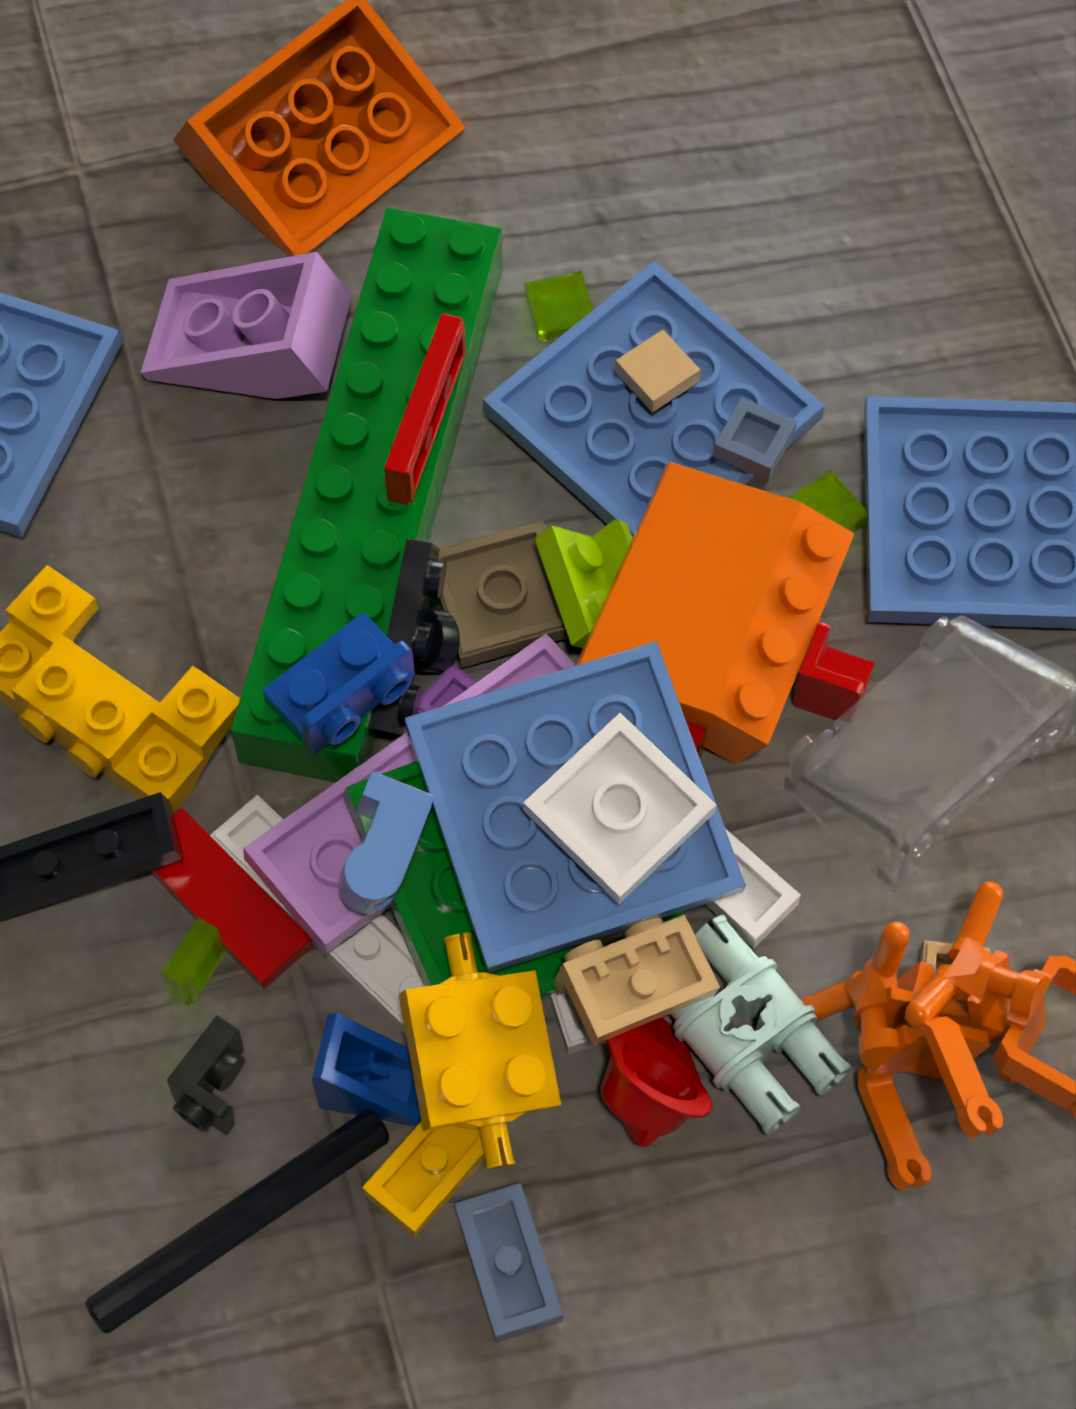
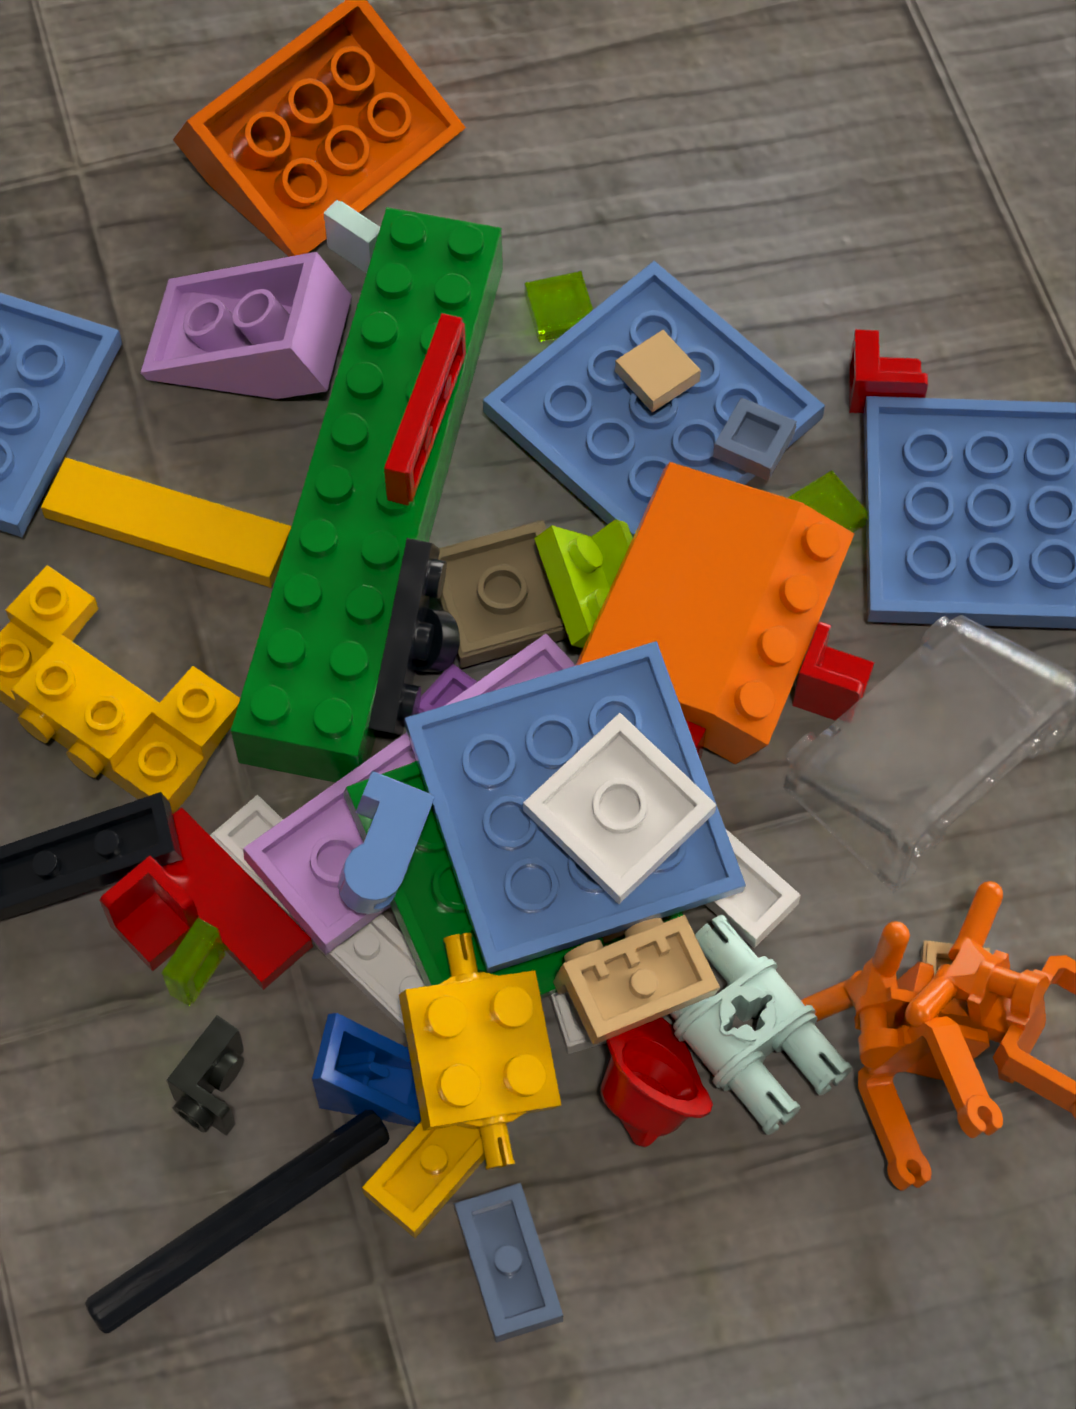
blue bracket [262,612,415,755] -> none
none -> yellow tile [41,457,291,588]
none -> red panel [100,855,203,971]
none -> light aqua tile [324,200,380,274]
none -> red panel [849,329,928,413]

